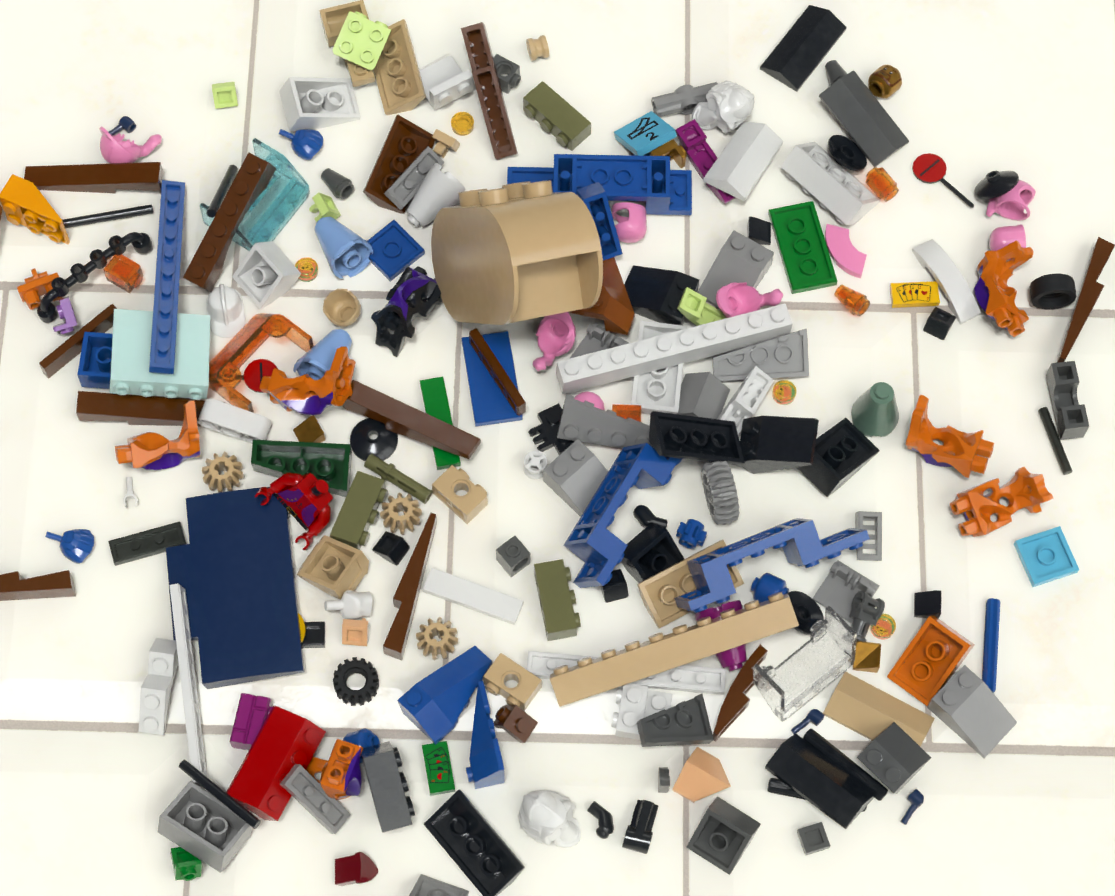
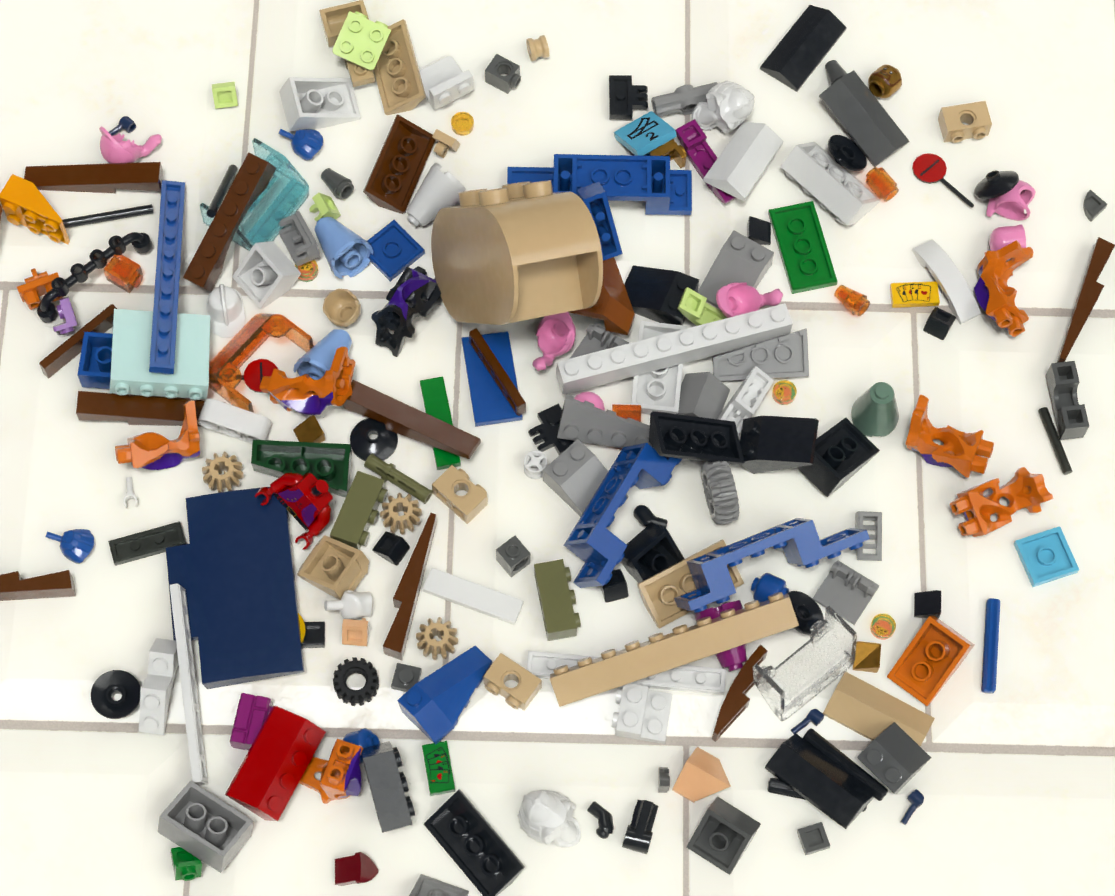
black bar [179,759,261,829] -> none
light grey plate [280,764,351,834] -> none
light grey plate [384,146,444,210] -> none
reddish brown slope [461,22,518,160] -> none
blue wedge [466,681,505,789] -> none
reddish brown bracket [494,705,538,743] -> none
olive brick [523,81,591,151] -> none
bright pink helmet [612,202,647,243] -> none
dark grey wing [637,694,714,747] -> none
blue gear [676,519,707,549] -> none
bright pink tile [825,224,867,278] -> none
dark grey connector [845,590,885,642] -> none
light grey slope [927,665,1017,758] -> none
black tyre [1029,273,1077,310] -> none
none -> black dish [91,670,141,719]
none -> light grey hinge [278,211,320,267]
none -> dark grey plate [391,663,422,692]
none -> black hinge [609,75,648,119]
none -> tan brick [938,101,992,143]
none -> dark grey tile [1083,189,1108,222]

